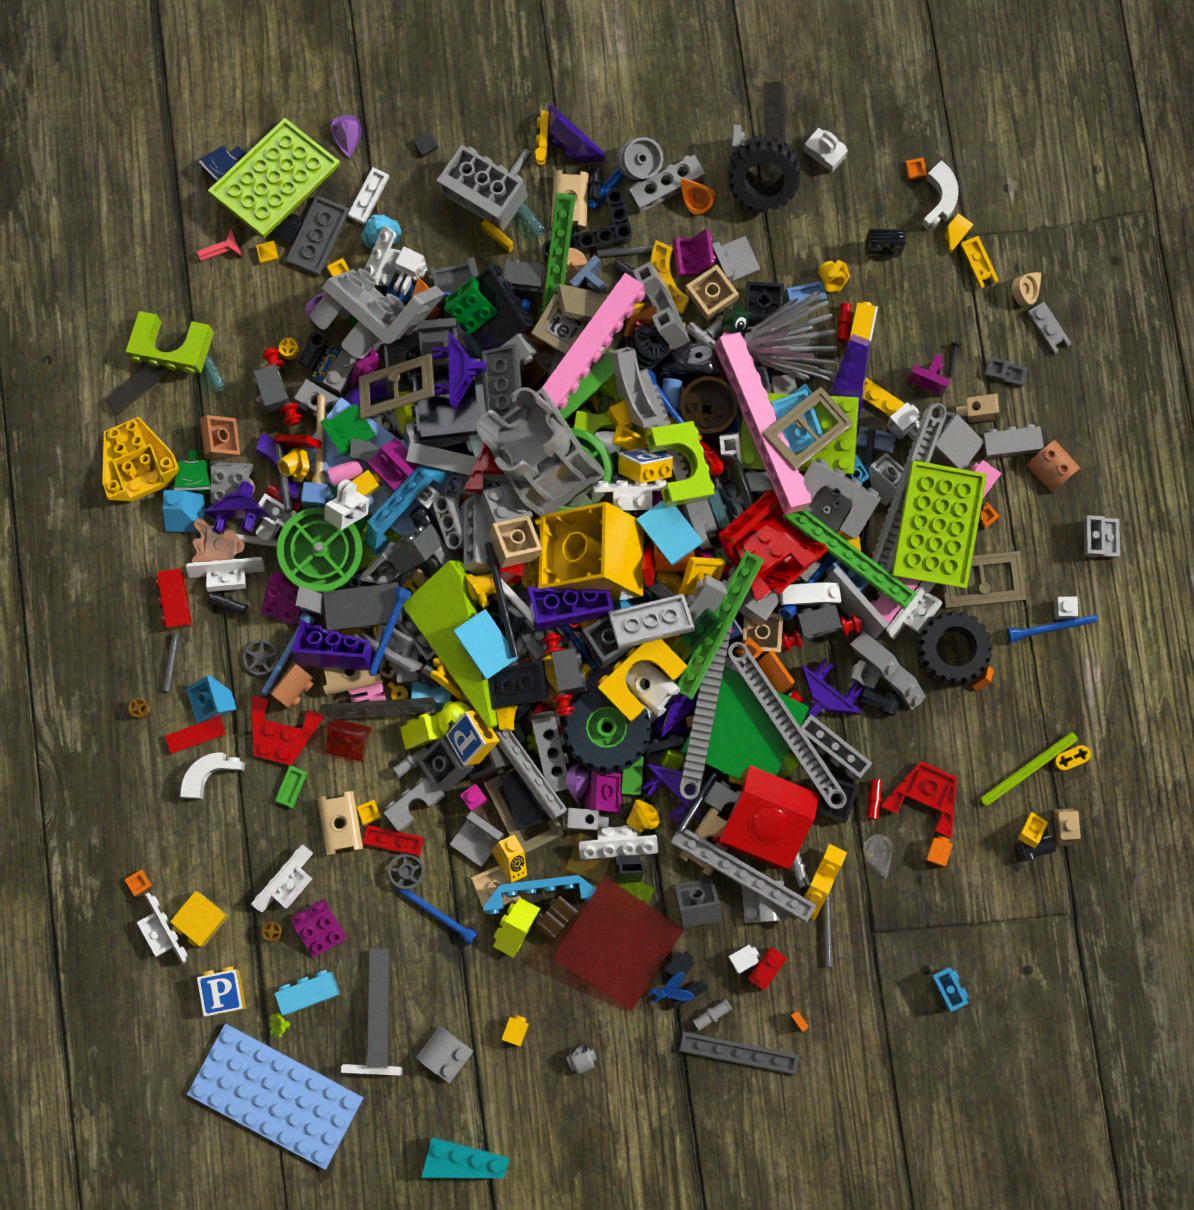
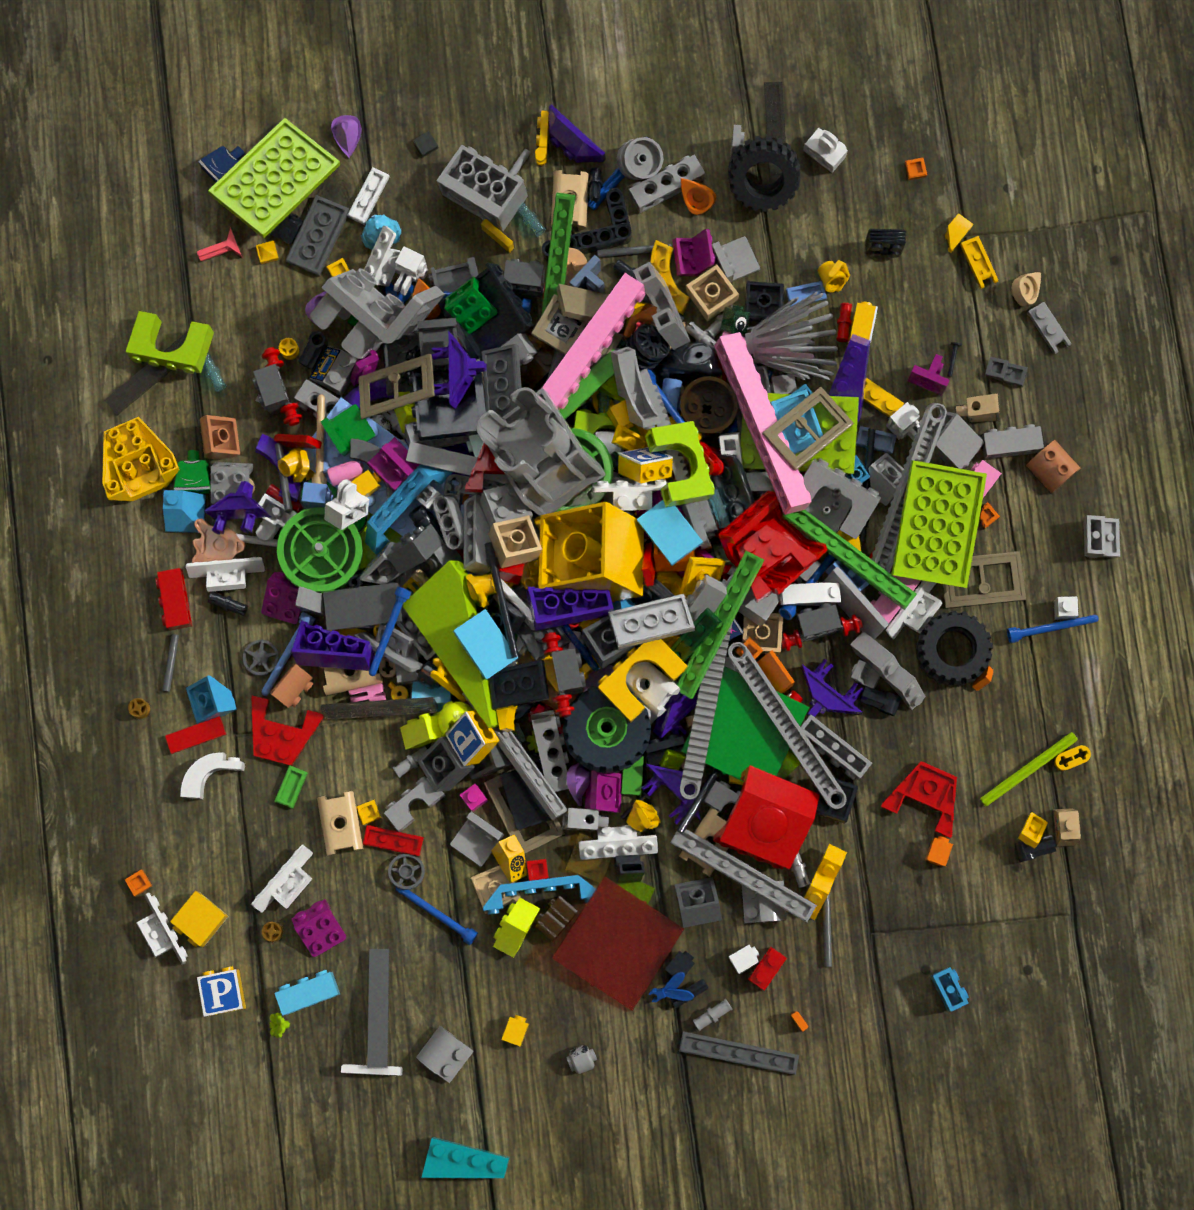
light blue plate [187,1023,364,1170] -> none
clear red bracket [326,719,371,762] -> none
clear piece [863,834,892,877] -> none
red pin [866,779,883,820] -> none
white arch [922,160,958,229] -> none
none -> red tile [527,859,549,881]

